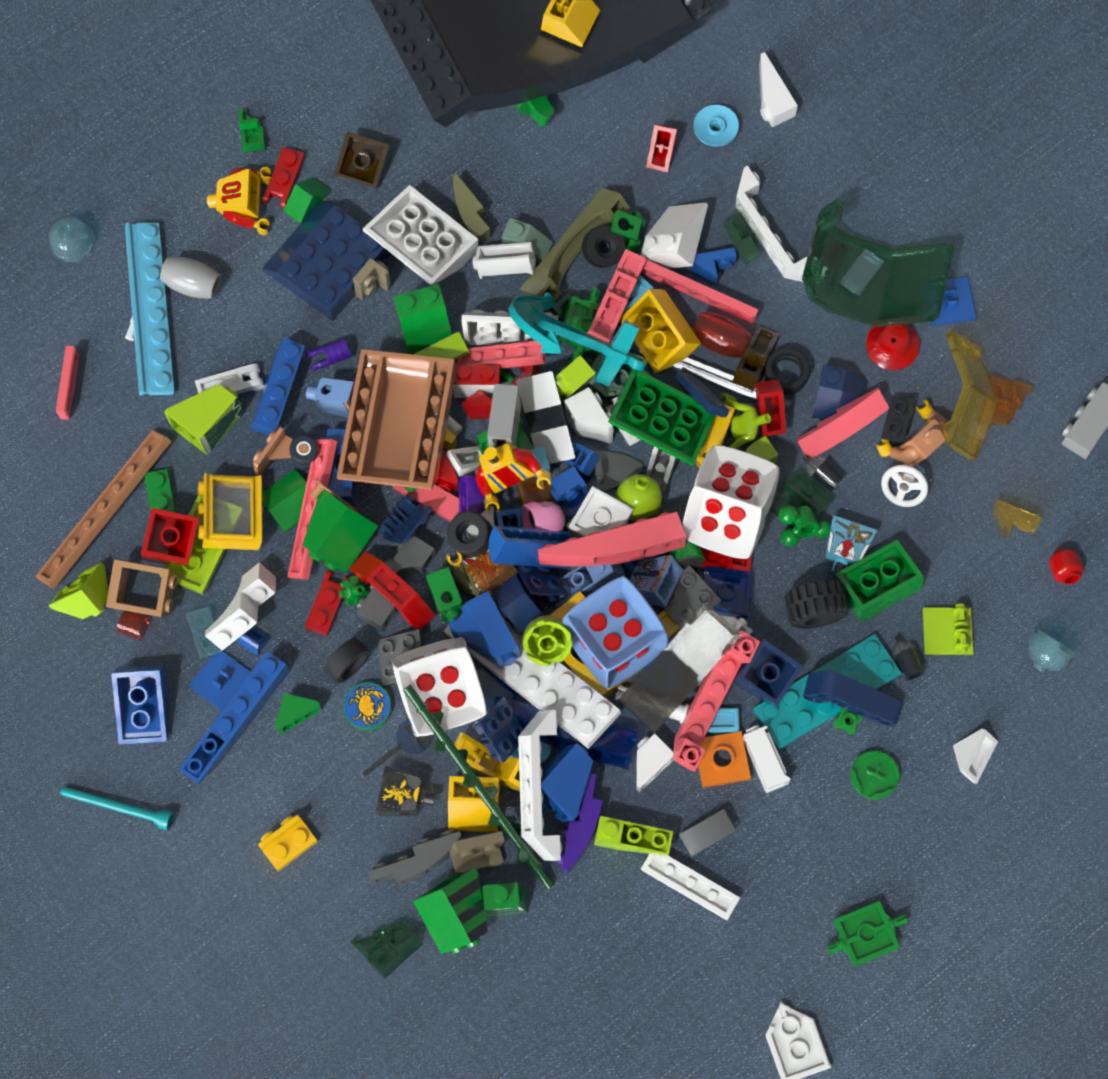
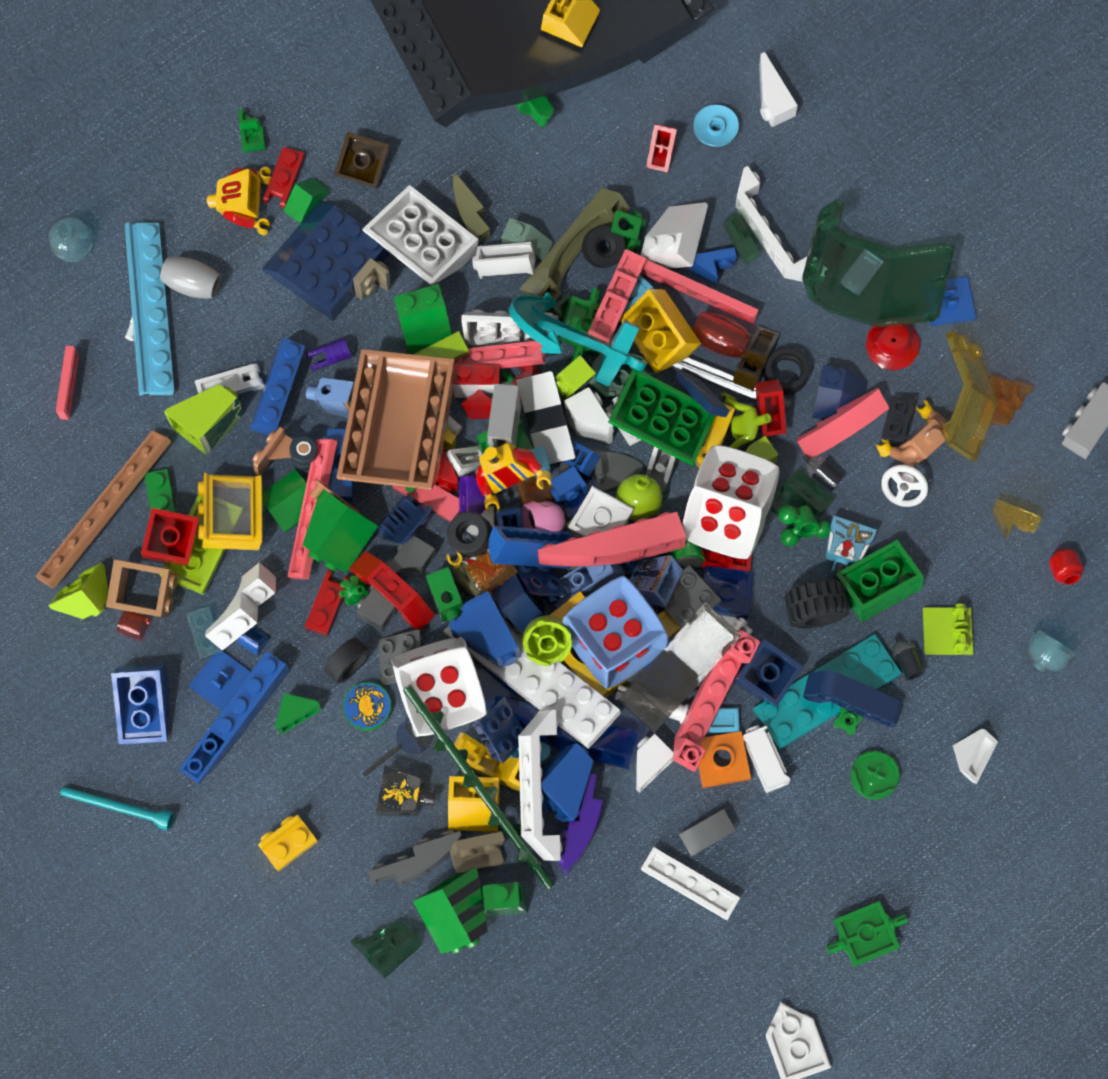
lime slope [594,816,673,856] -> none

